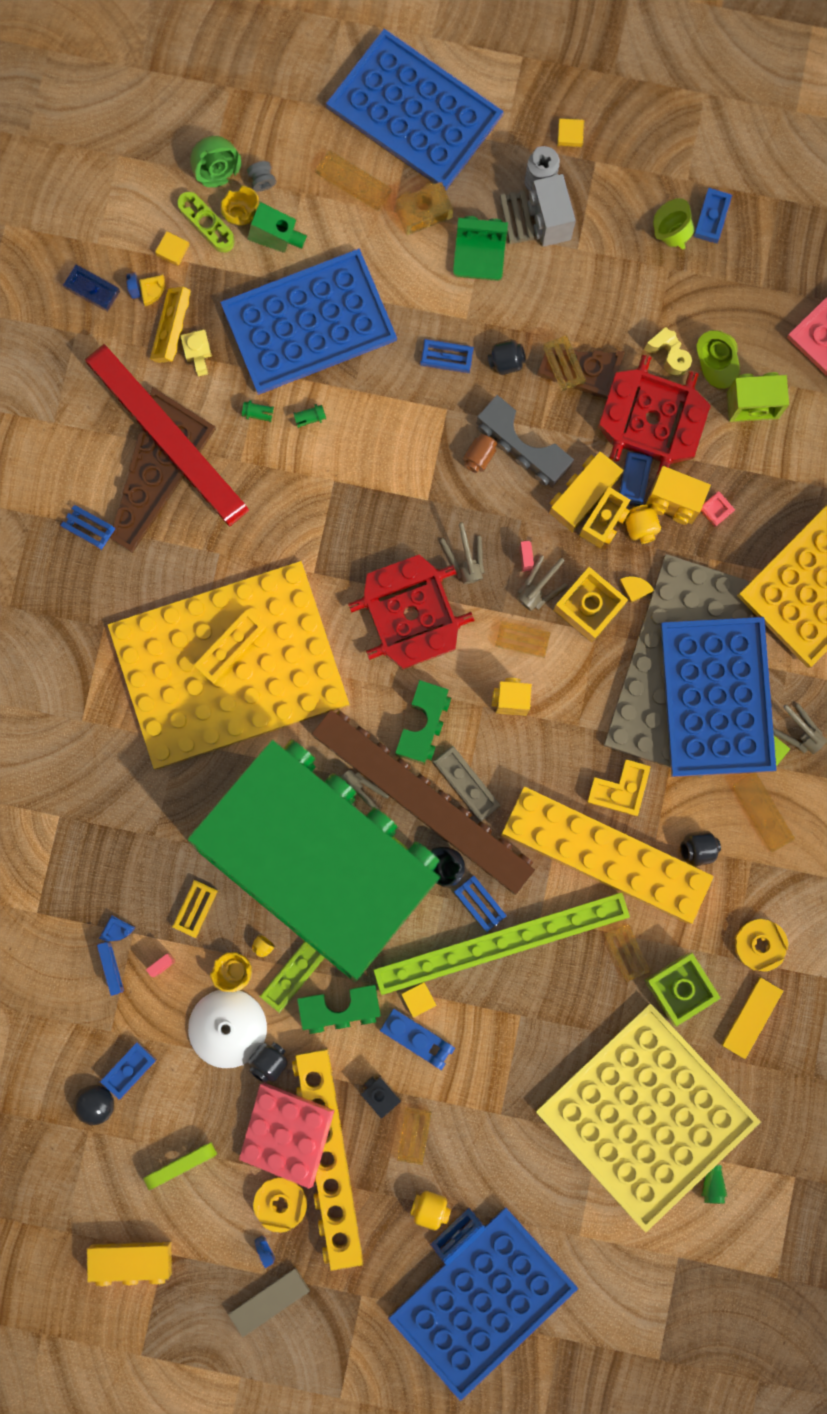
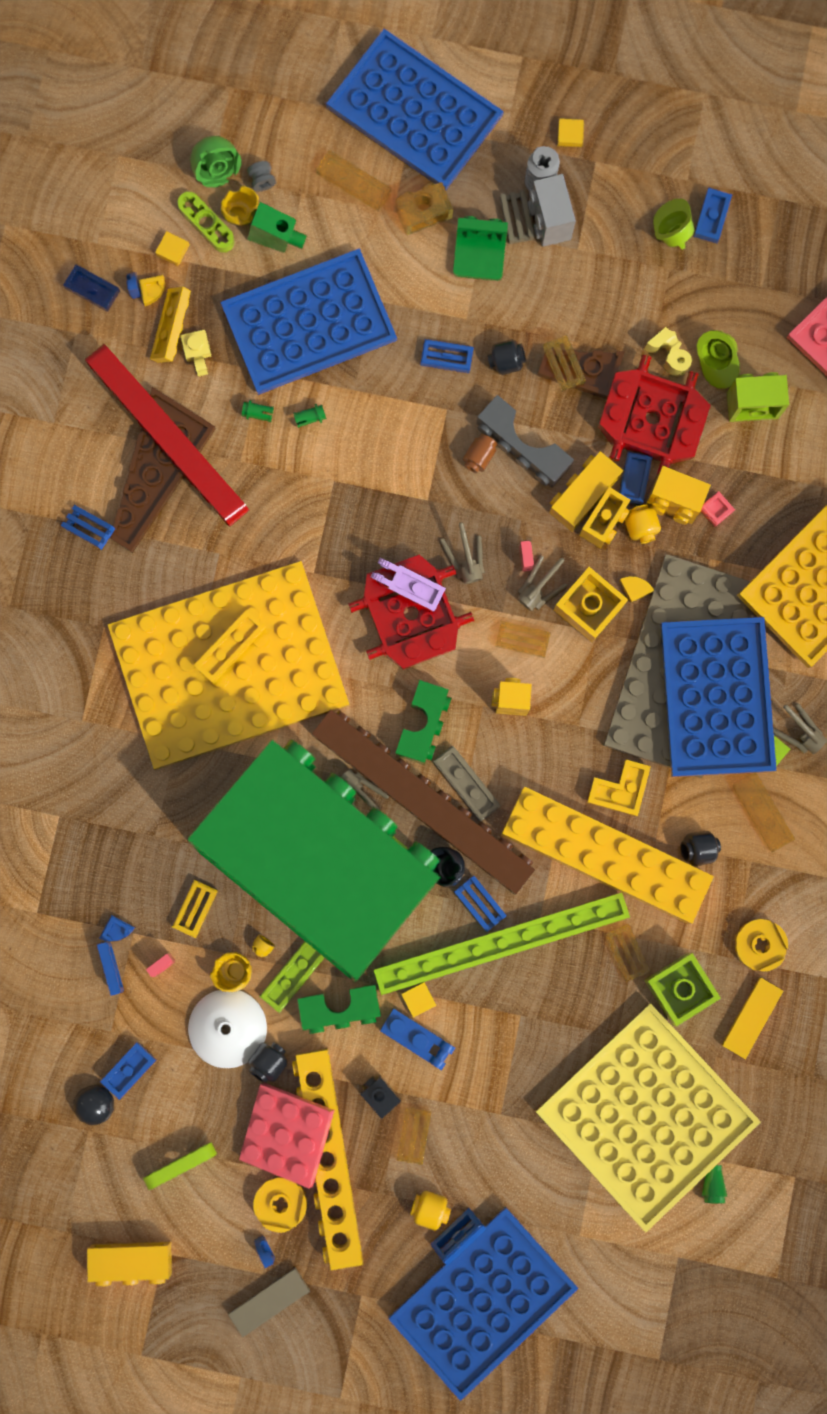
none -> lavender hinge [371,558,446,611]

